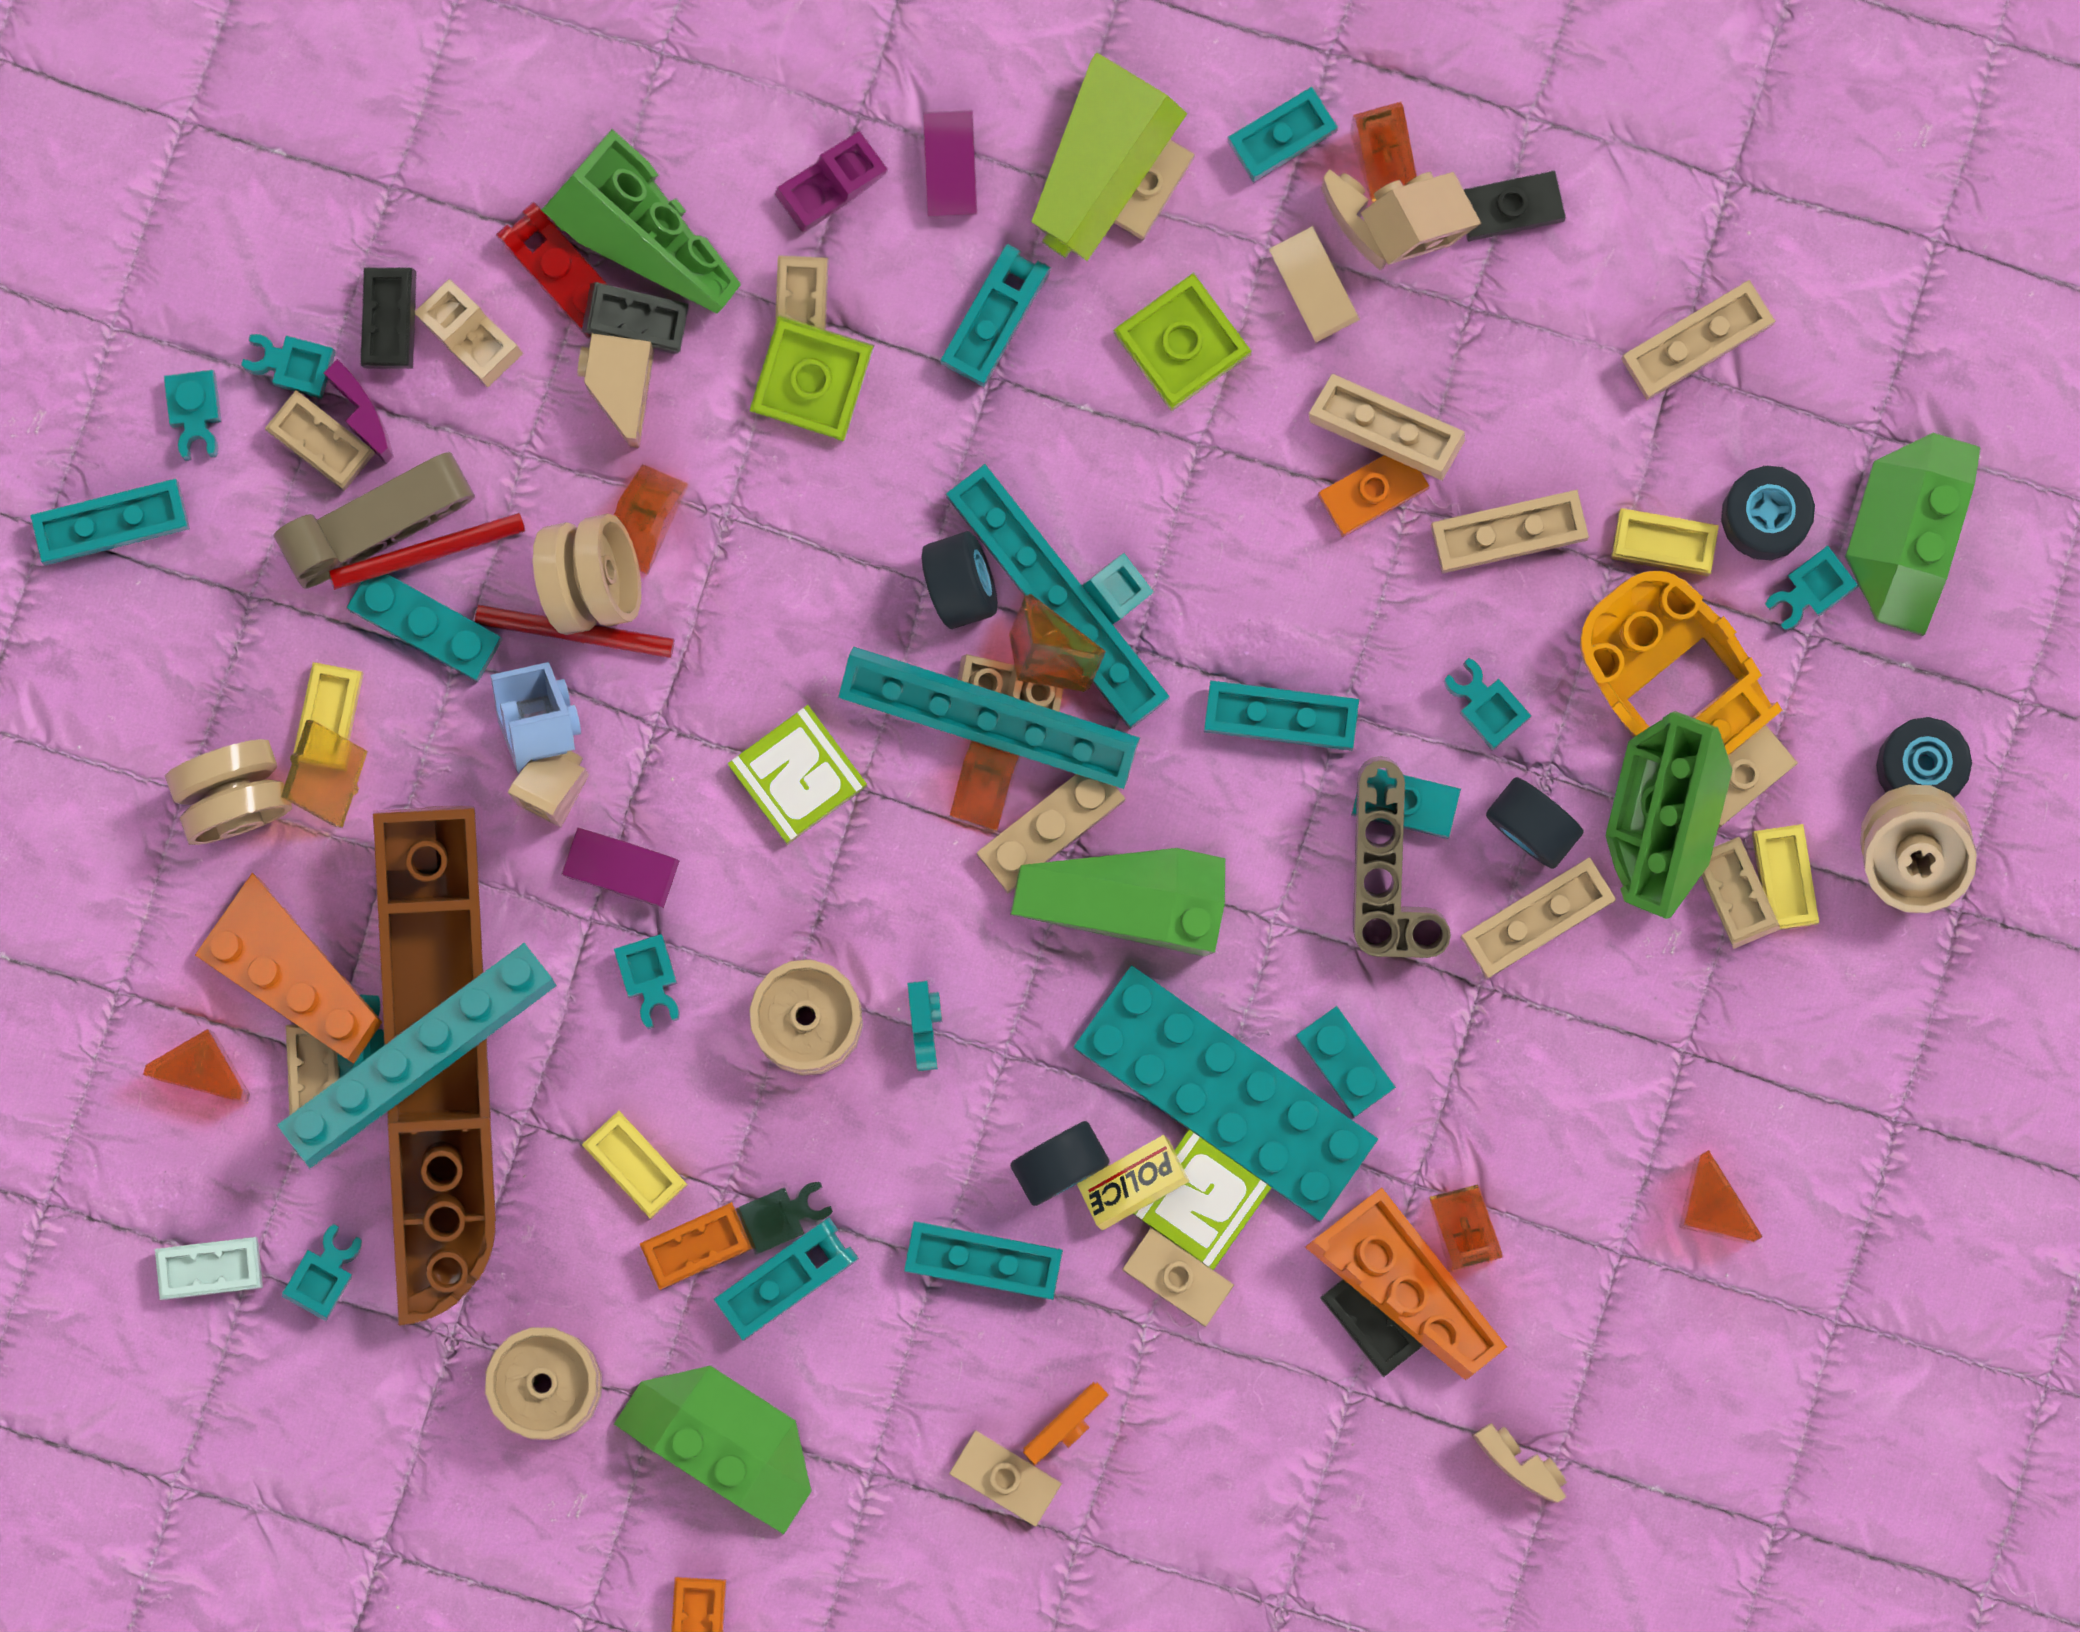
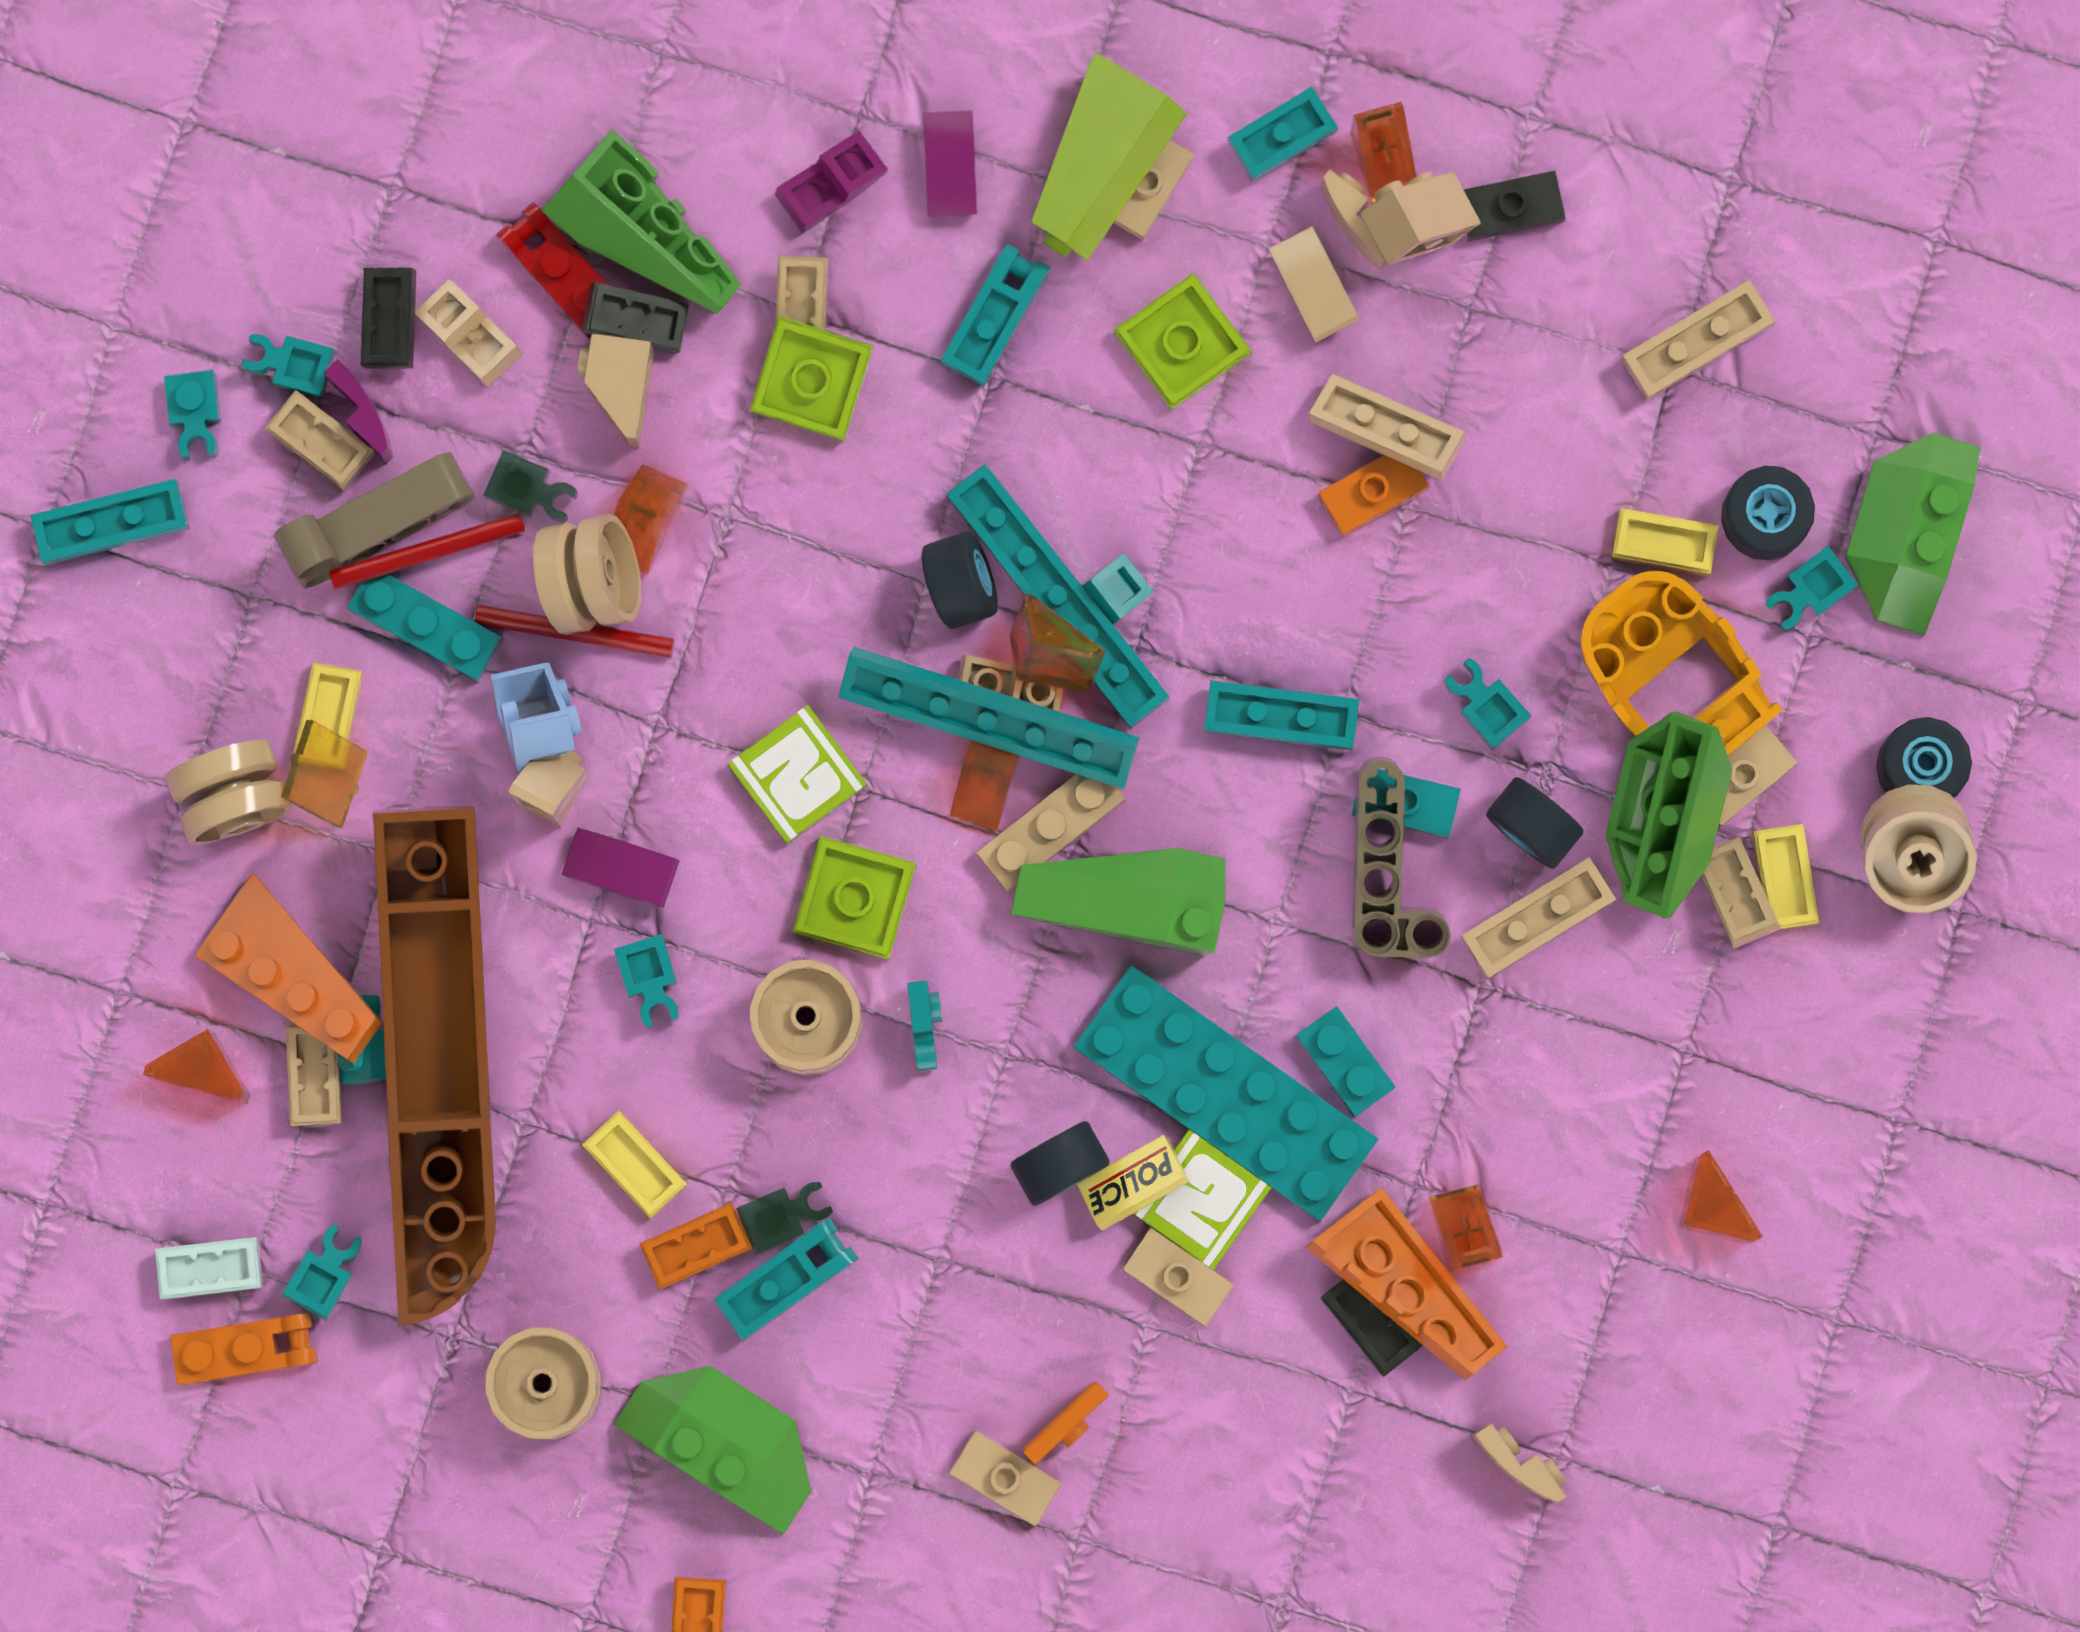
teal plate [277,943,557,1169] -> none
teal plate [904,1221,1063,1300] -> none
tan plate [1431,490,1589,574] -> none
none -> orange plate [170,1313,318,1386]
none -> clear green plate [483,450,579,523]
none -> lime tile [792,836,917,960]

